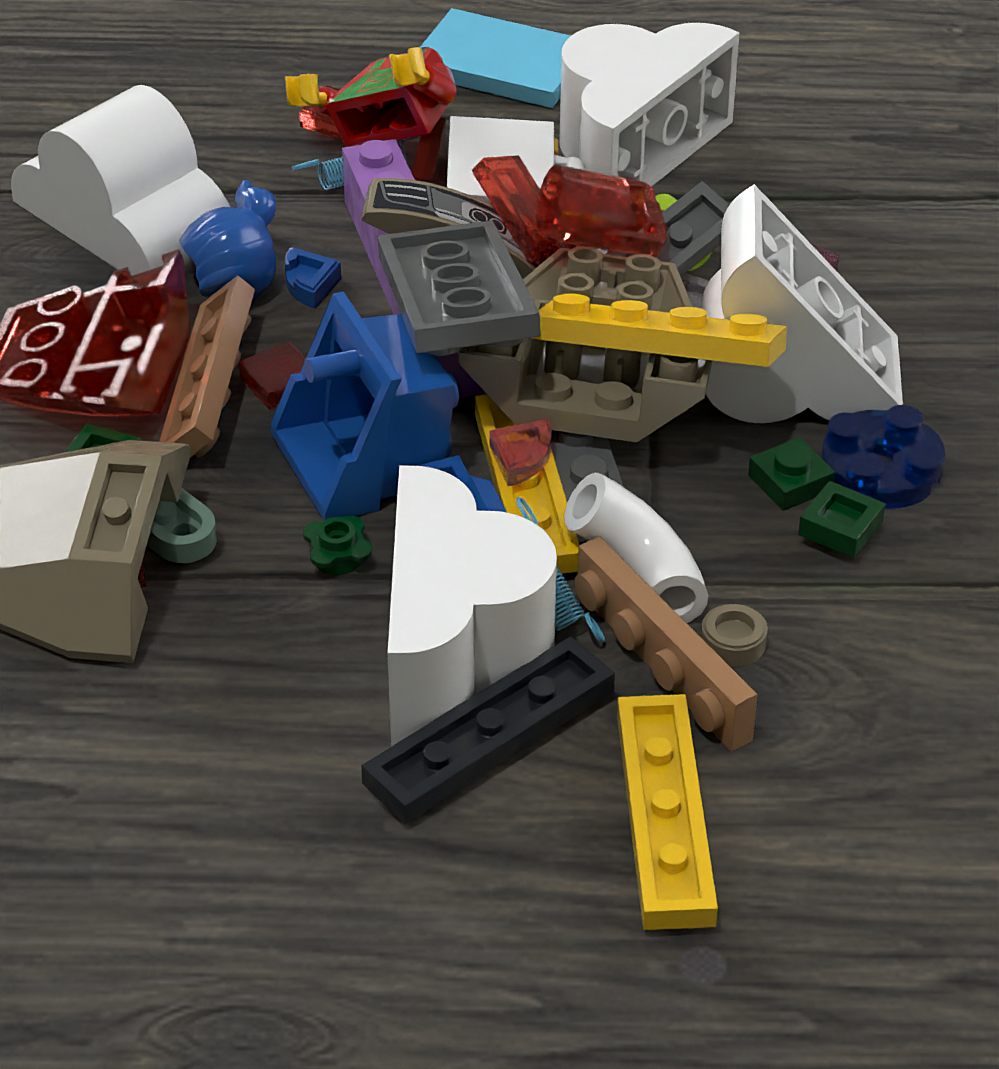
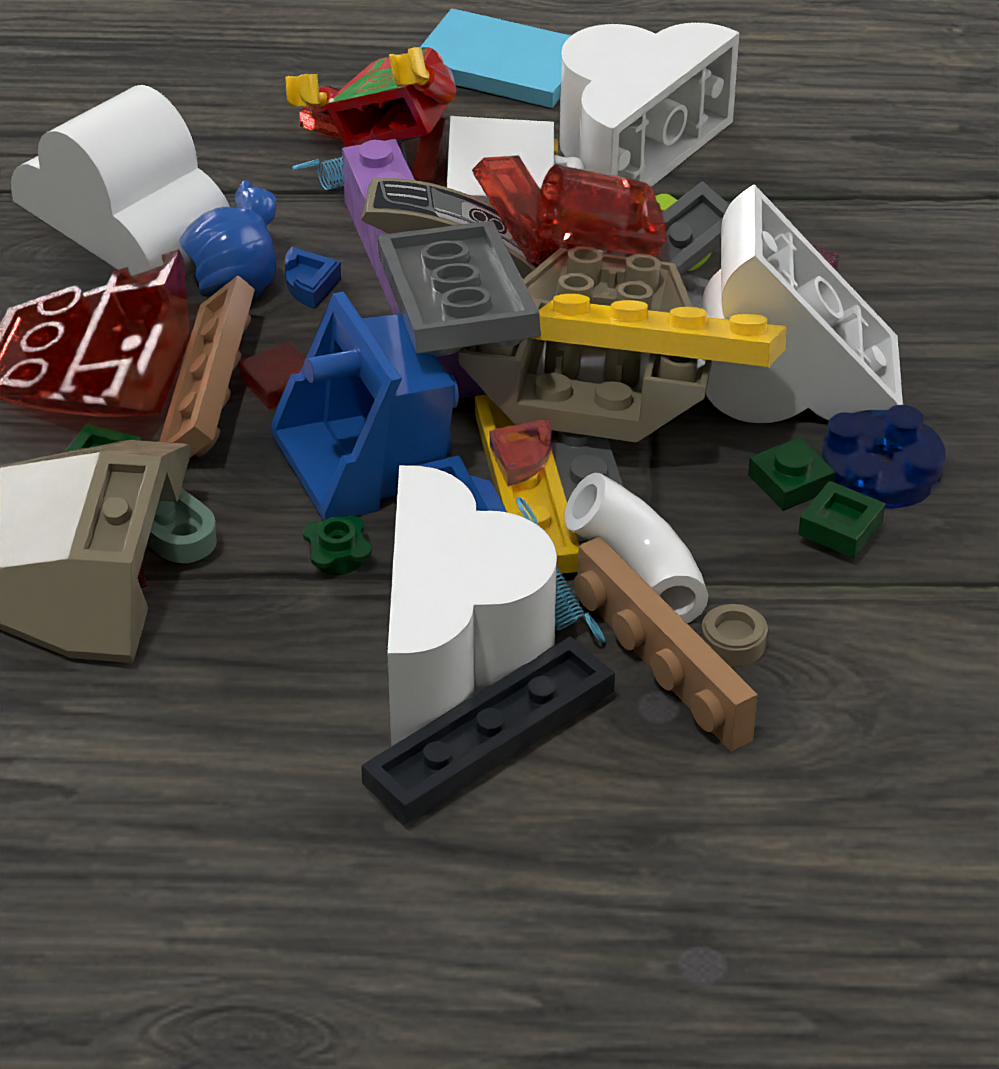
yellow plate [617,694,718,930] -> none

